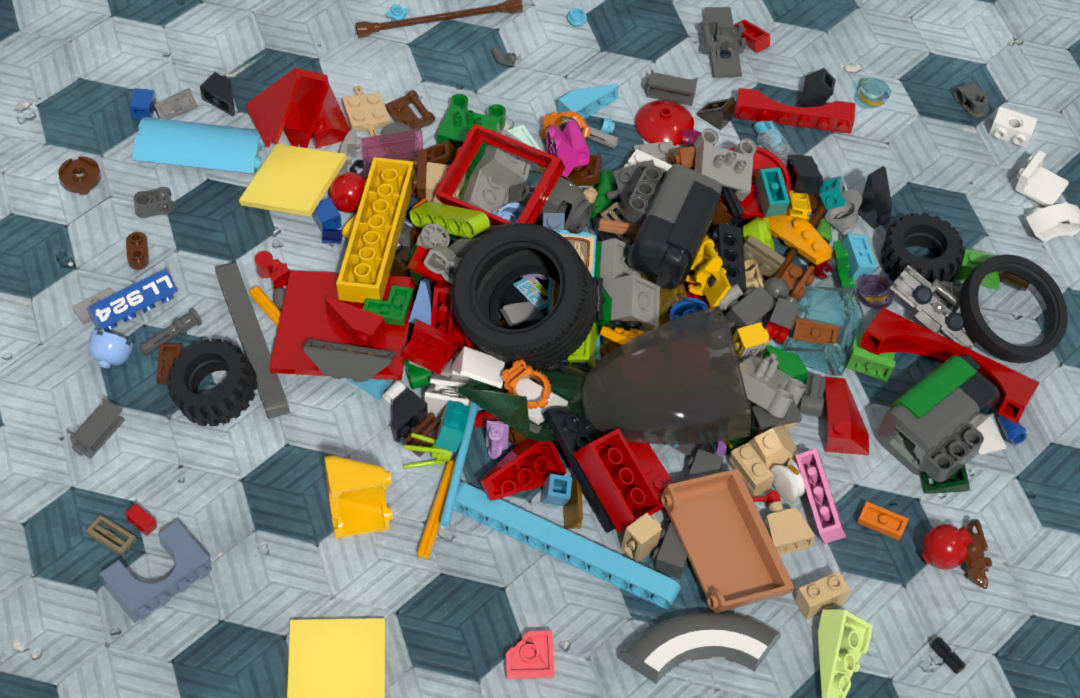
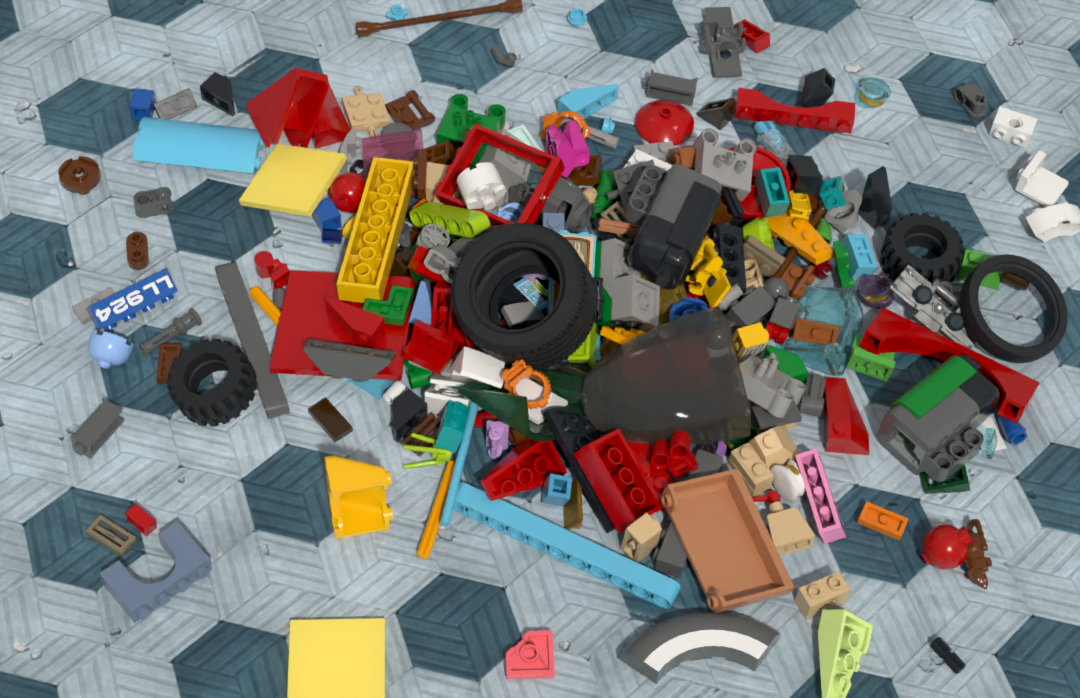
dark pink slope [682,129,701,145] -> none
none -> dark brown tile [308,398,353,442]
none -> white brick [457,162,507,210]
none -> red piece [651,430,698,479]
none -> clear light blue tile [980,427,998,459]

